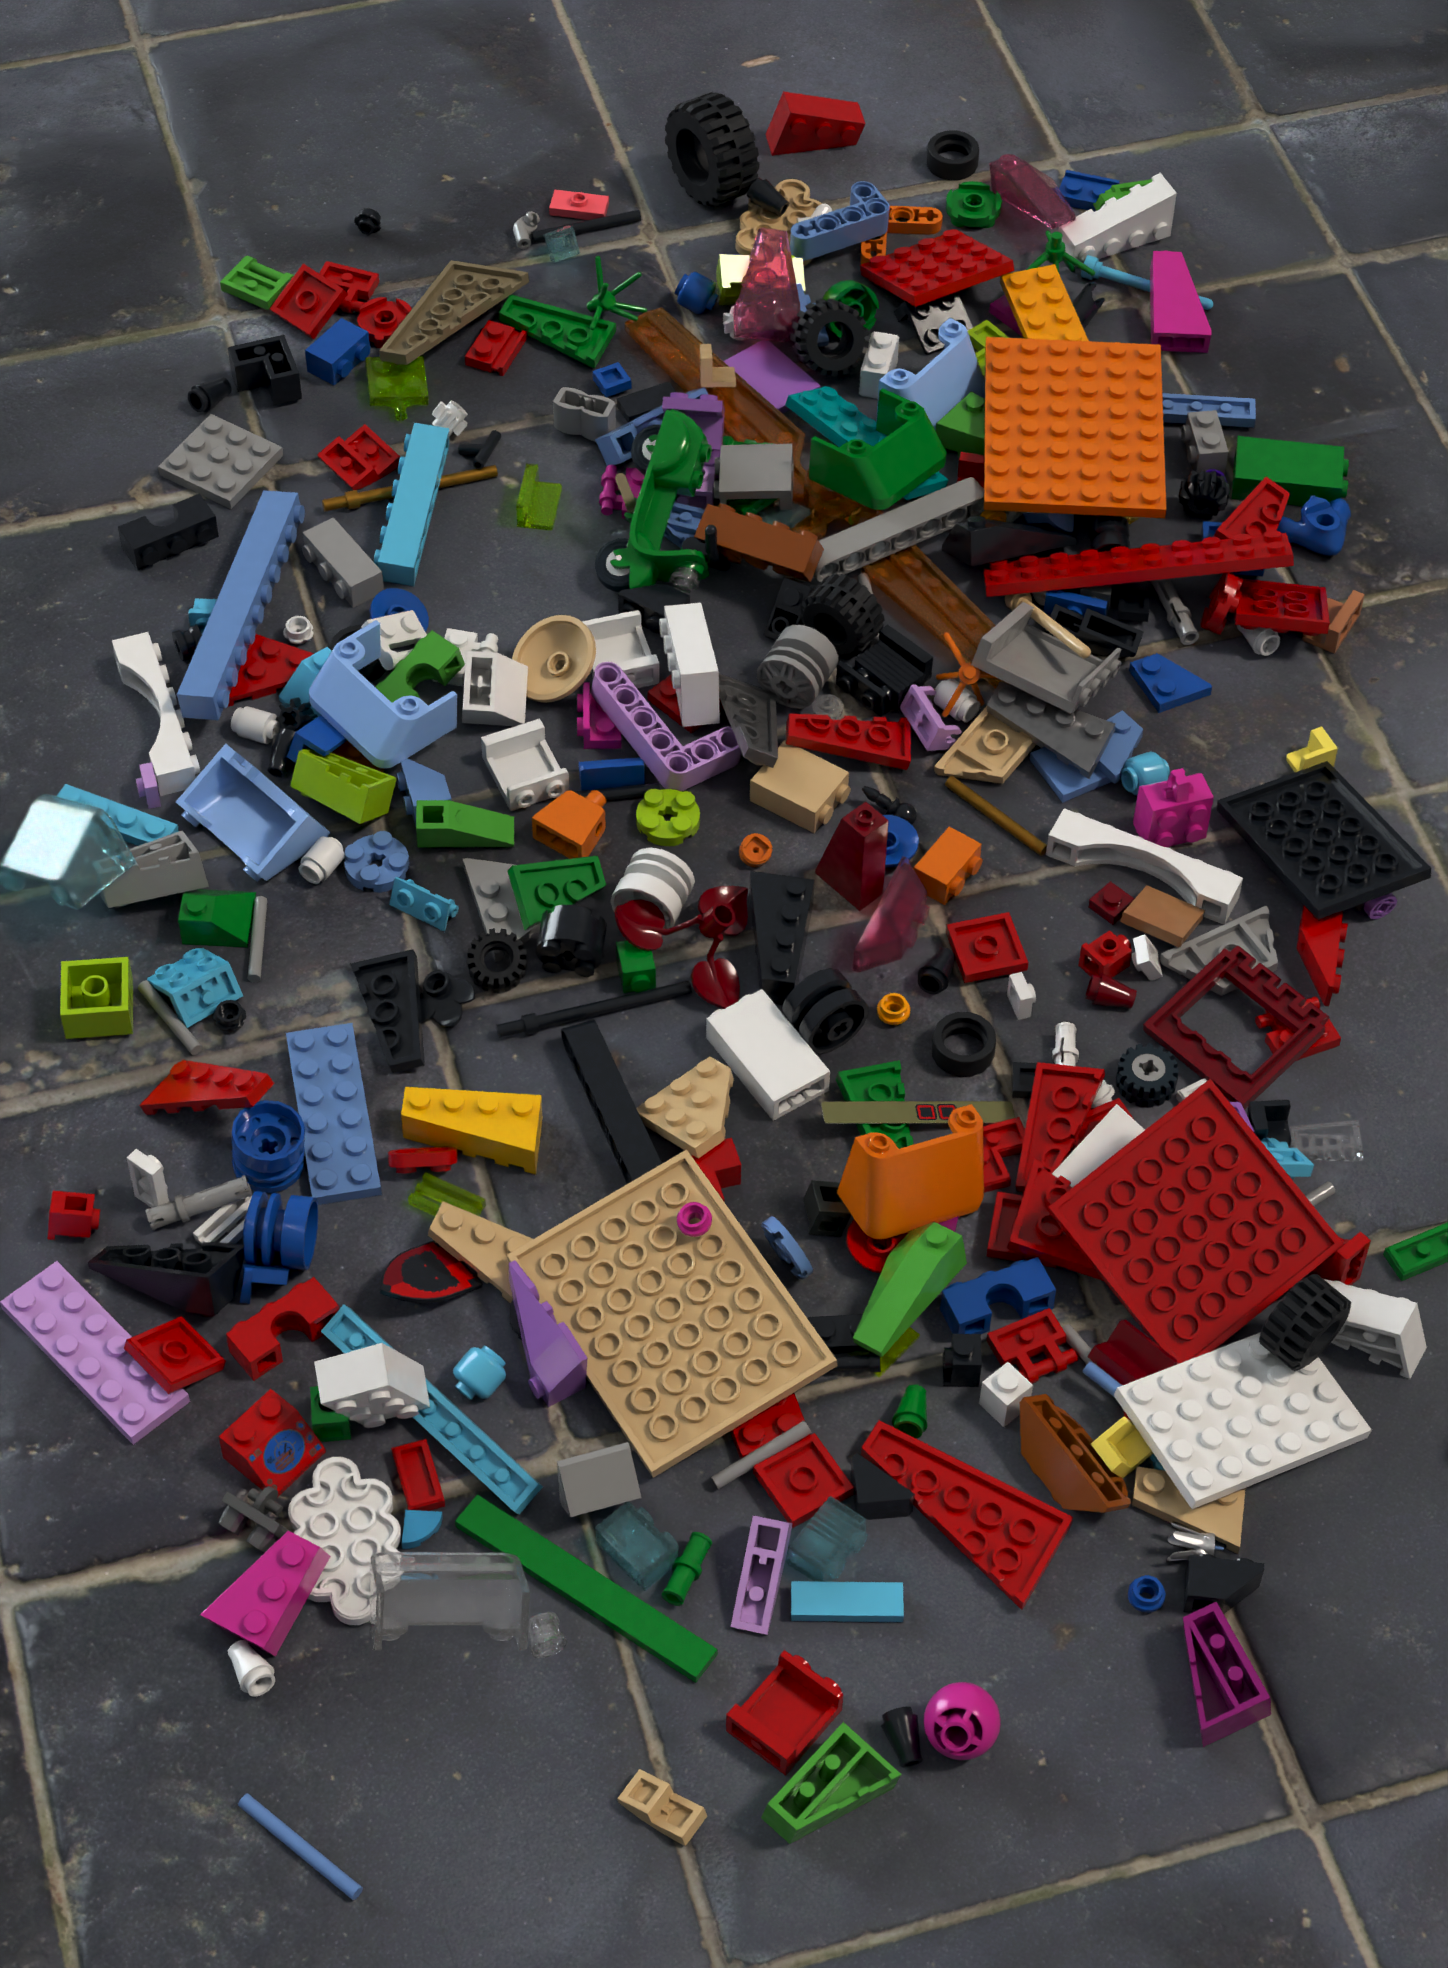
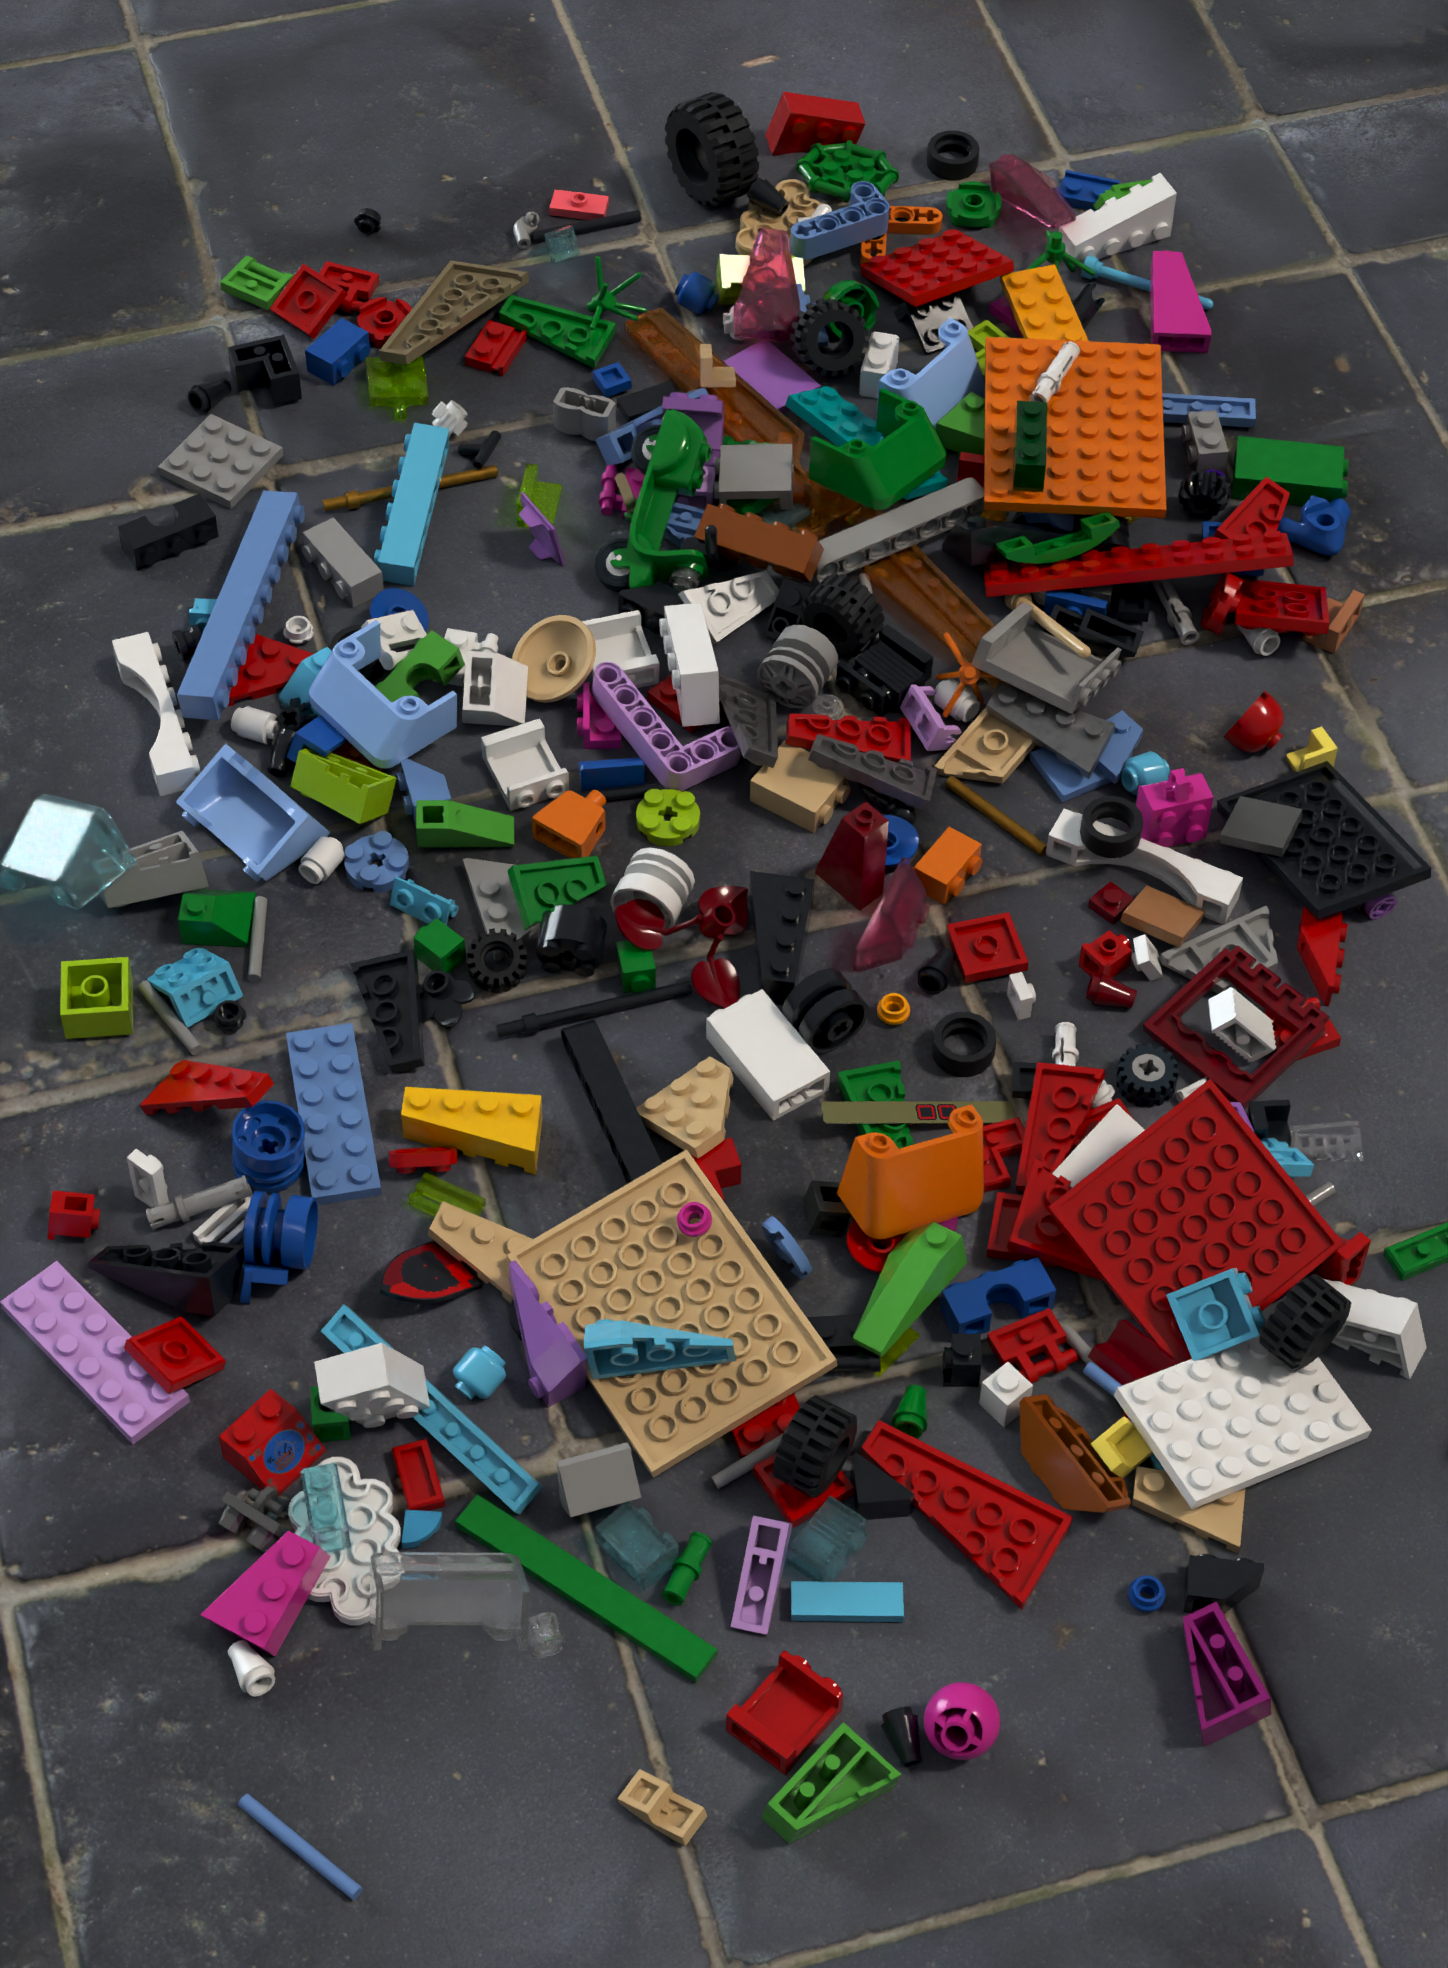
medium azure plate [49,784,179,846] -> none
lavender plate [136,762,161,809] -> none
red arch [226,1277,339,1381] -> none
red slope [317,424,400,490] -> none
orange tile [739,833,772,867] -> none
blue wing [1129,653,1212,713] -> none
flat silver piece [1167,1522,1224,1561] -> none
none -> clear light blue brick [300,1463,351,1553]
none -> green brick [413,918,466,973]
none -> medium lavender piece [519,491,565,567]
none -> medium azure wedge [584,1319,736,1379]
none -> white wing [678,571,779,645]
none -> black tyre [773,1395,857,1498]
none -> green plate [796,140,899,203]
none -> flat silver wing [808,734,937,811]
none -> green slope [995,512,1120,564]
none -> dark green brick [1013,401,1047,492]
none -> white pin [1029,341,1080,404]
none -> black tyre [1080,796,1144,858]
none -> medium azure plate [1166,1268,1266,1361]
none -> white brick [1208,987,1277,1062]
none -> dark grey tile [1220,796,1302,857]
none -> red cylinder [1223,691,1284,753]

